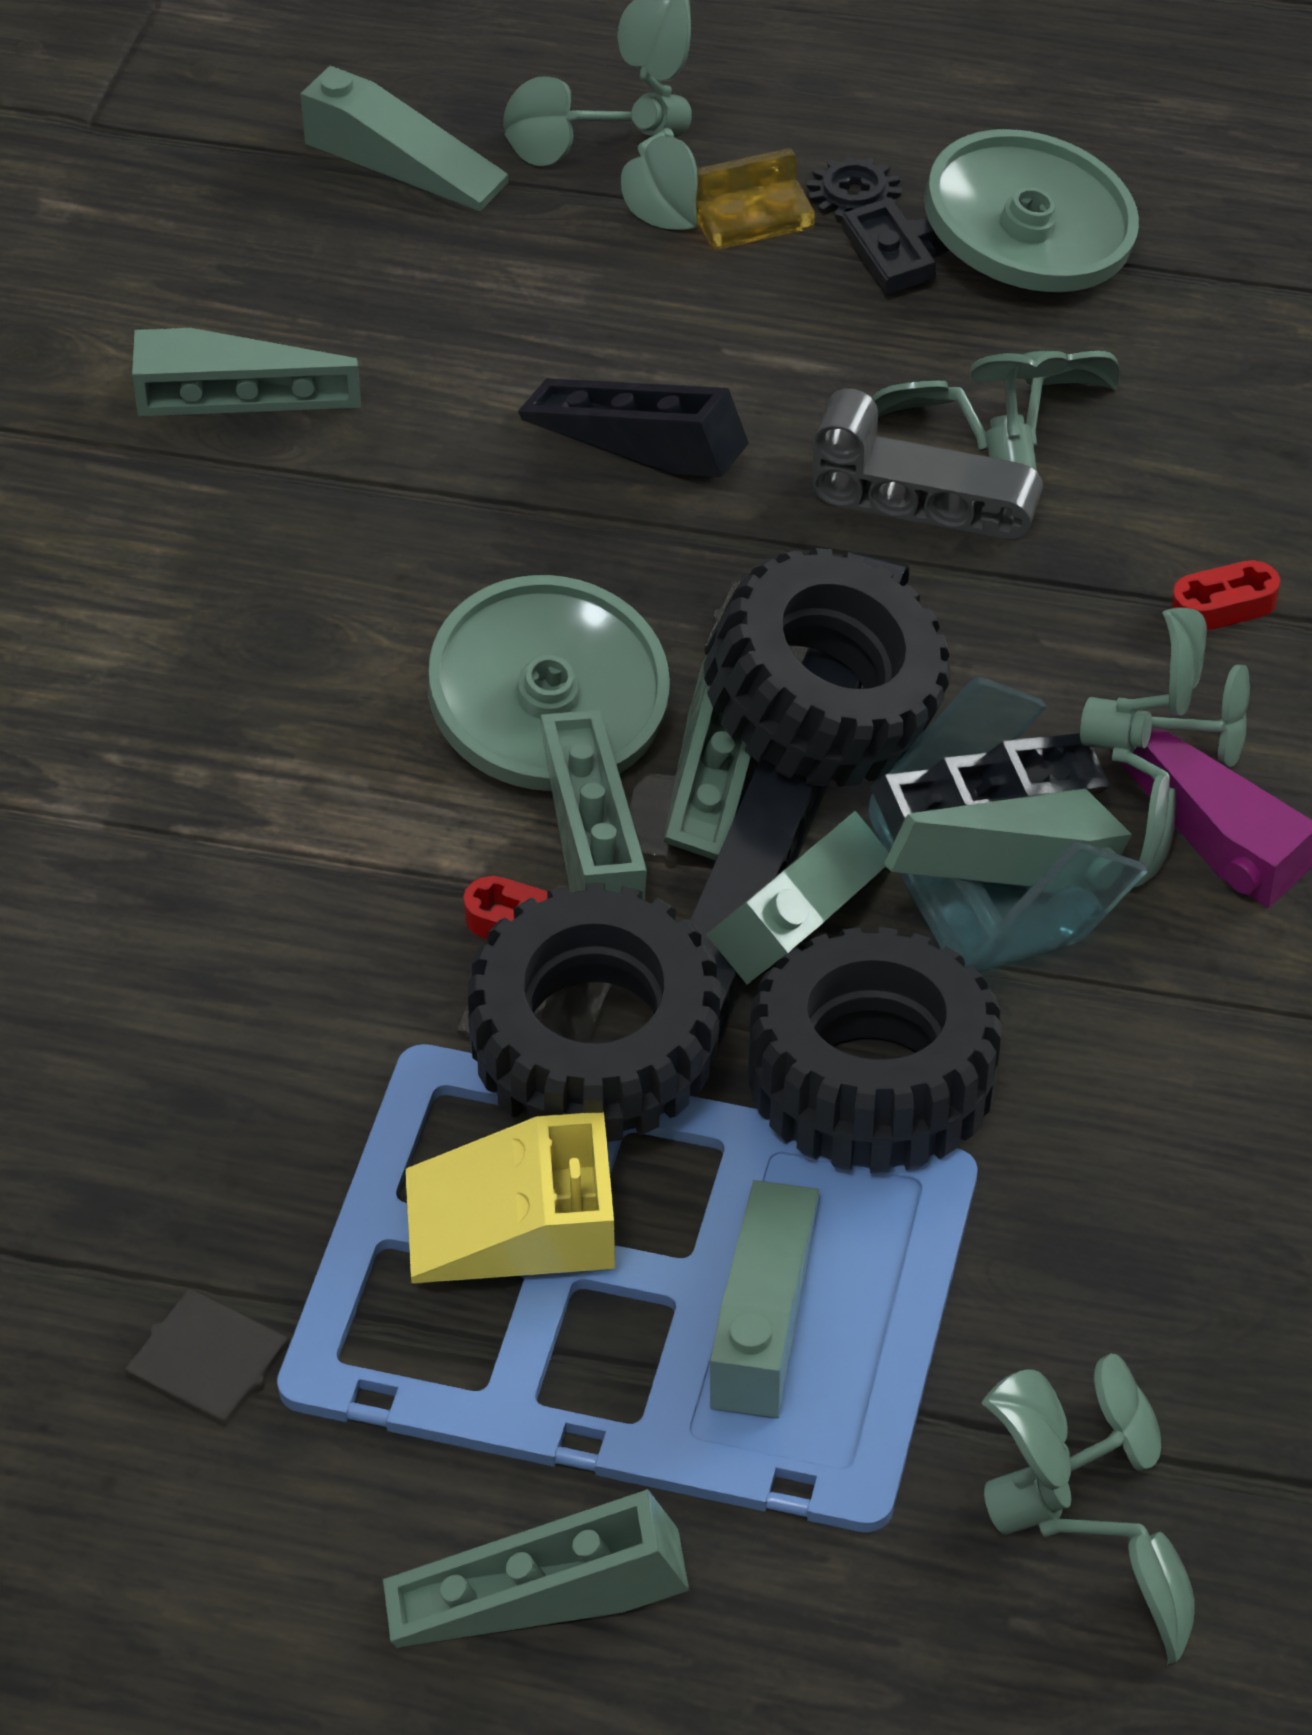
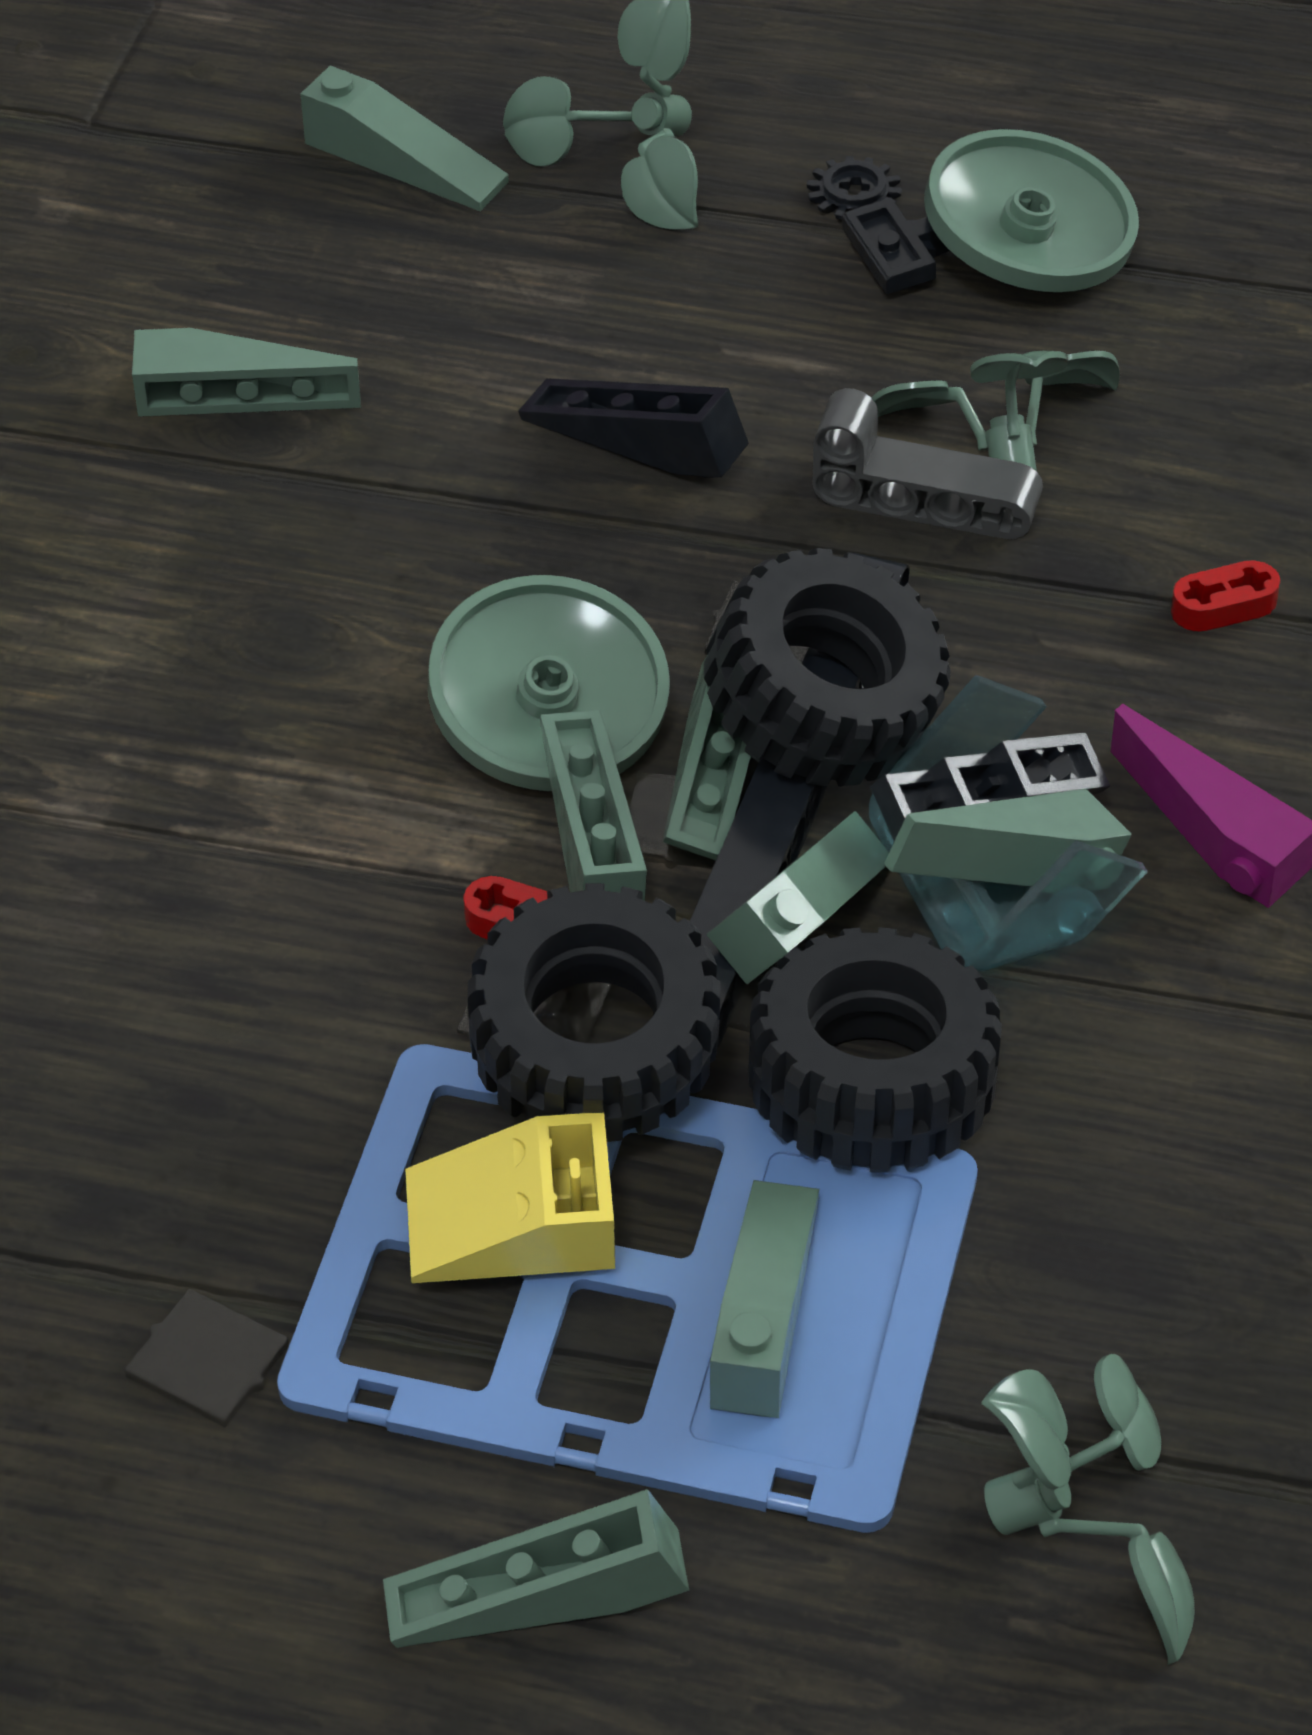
clear yellow bracket [696,148,814,250] -> none
sand green plant [1080,607,1250,887] -> none

